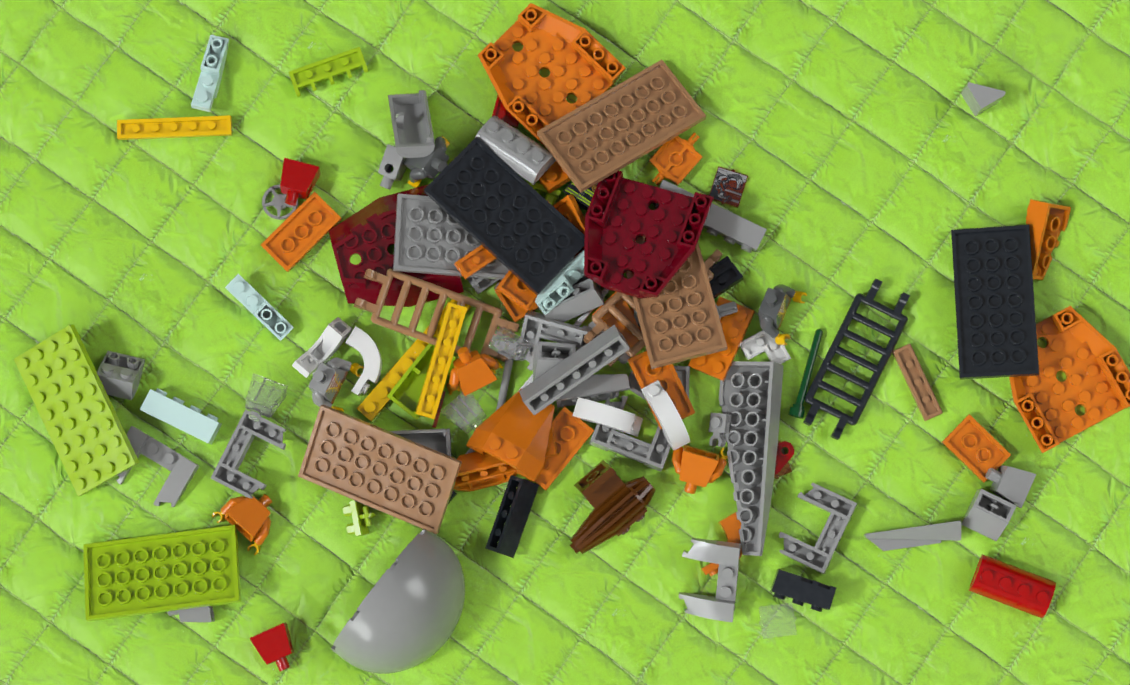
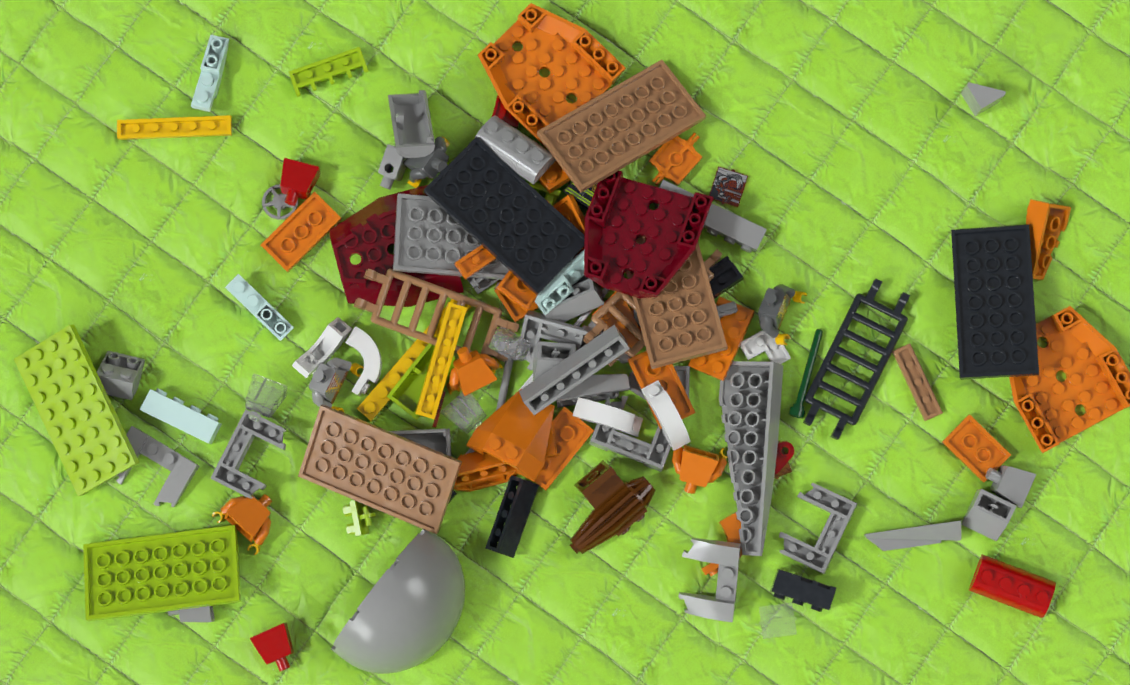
light grey plate [709,413,731,447] -> none

